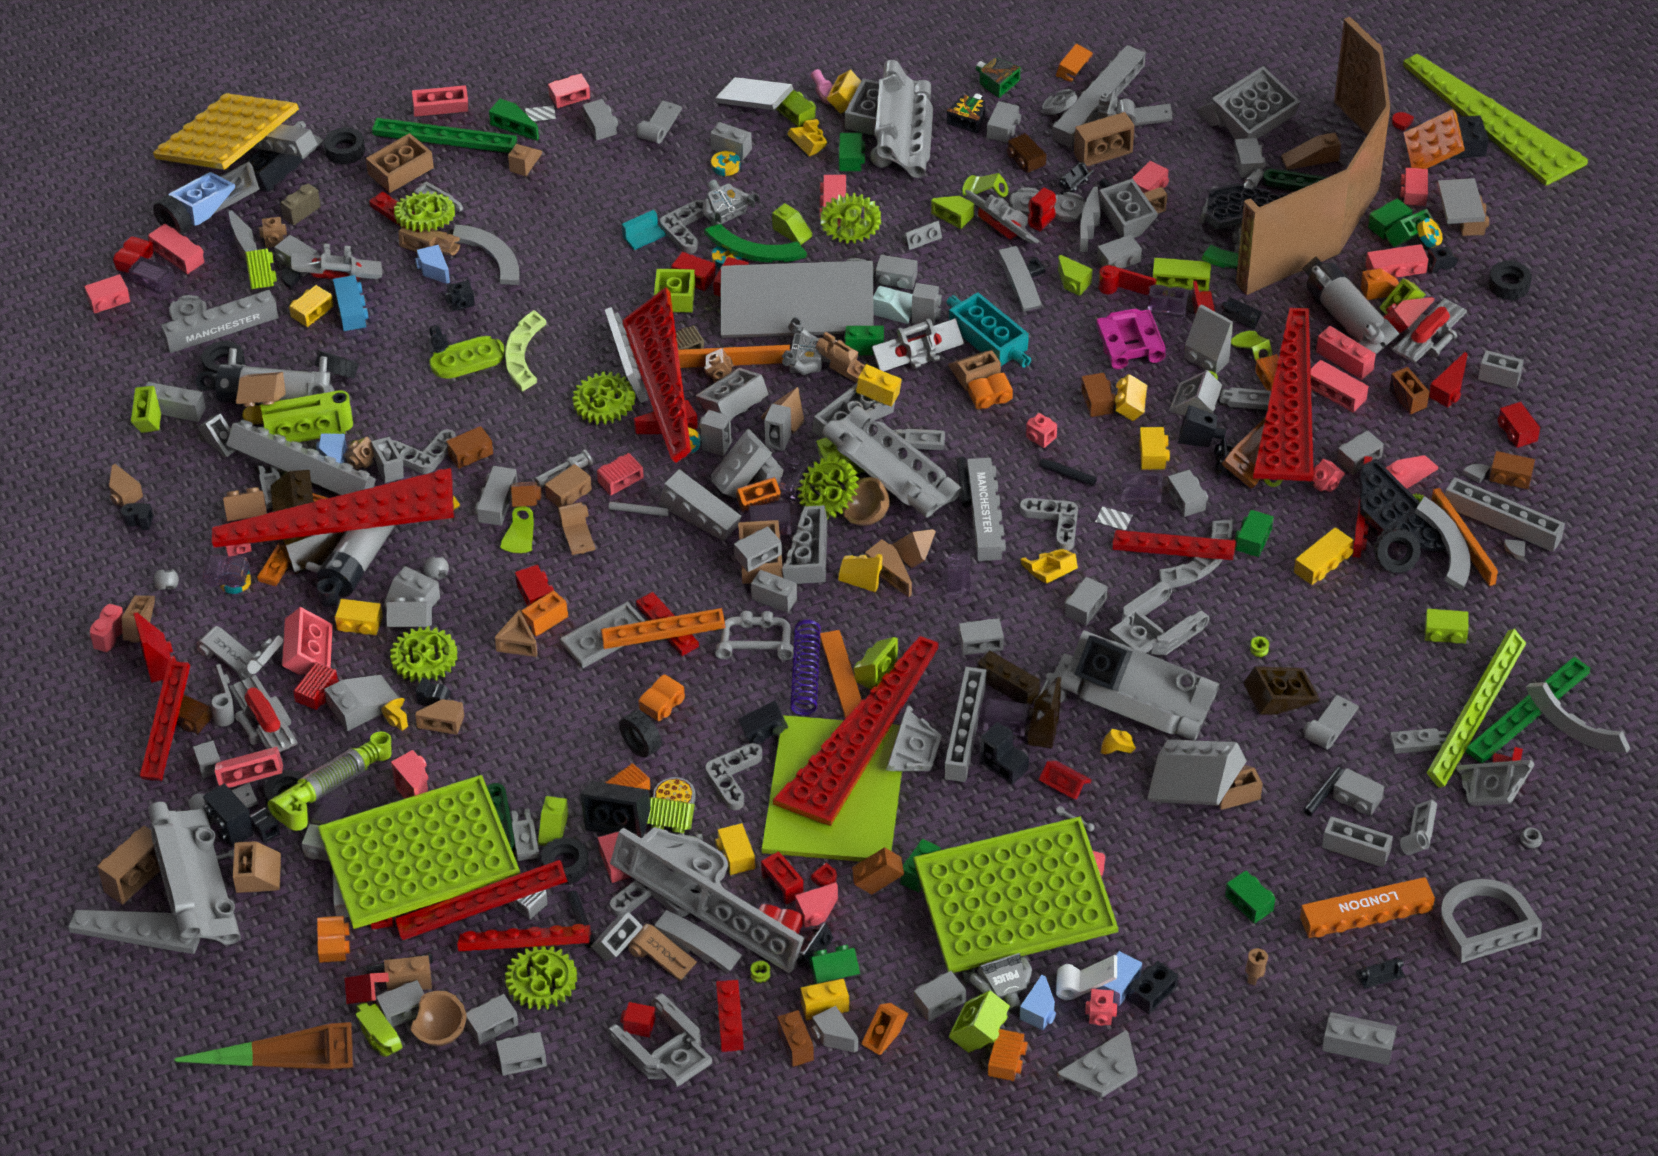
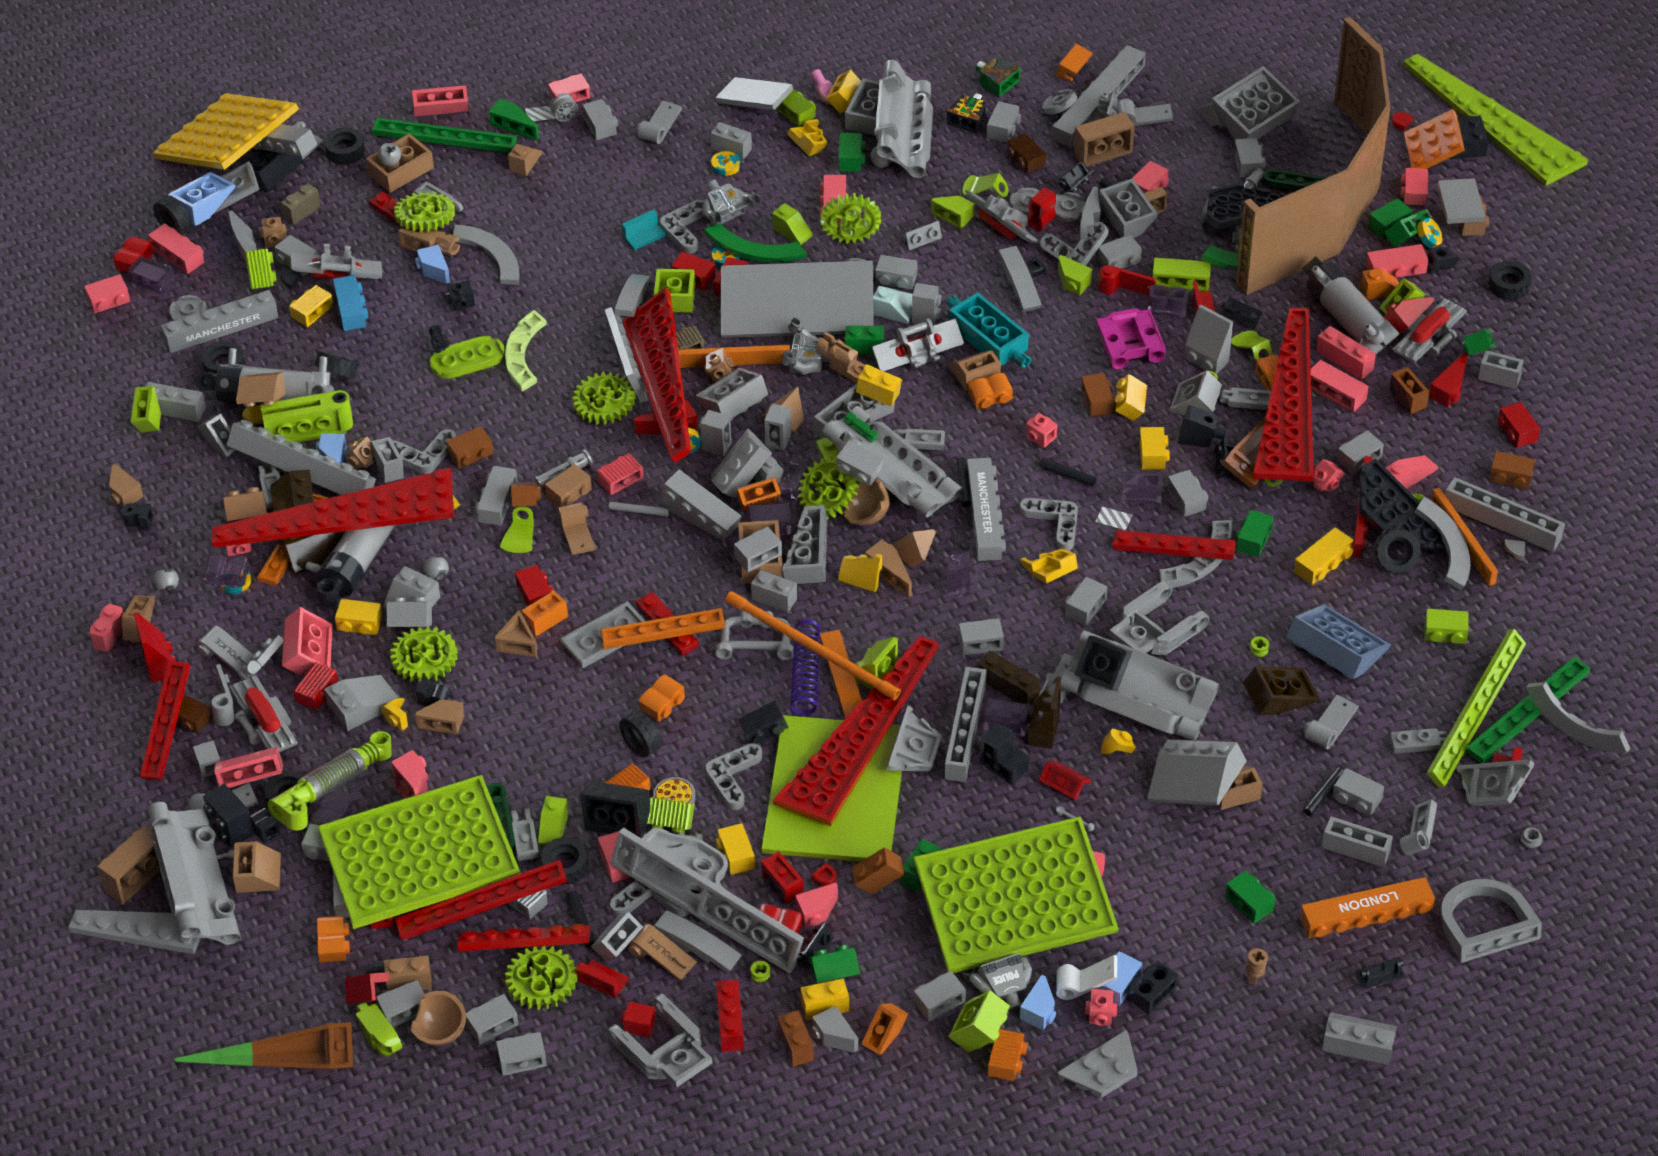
medium nougat slope [1281,133,1341,170] -> none
light grey tile [1463,464,1490,483] -> none
none -> light grey piece [378,143,401,166]
none -> light grey wheel [550,93,578,122]
none -> red panel [576,959,629,998]
none -> light grey slope [615,274,650,317]
none -> orange piece [725,591,901,700]
none -> light grey brick [836,440,883,486]
none -> green axle [844,412,878,442]
none -> light grey beam [1040,222,1108,266]
none -> sand blue slope [1286,604,1391,679]
none -> green brick [1462,329,1496,356]

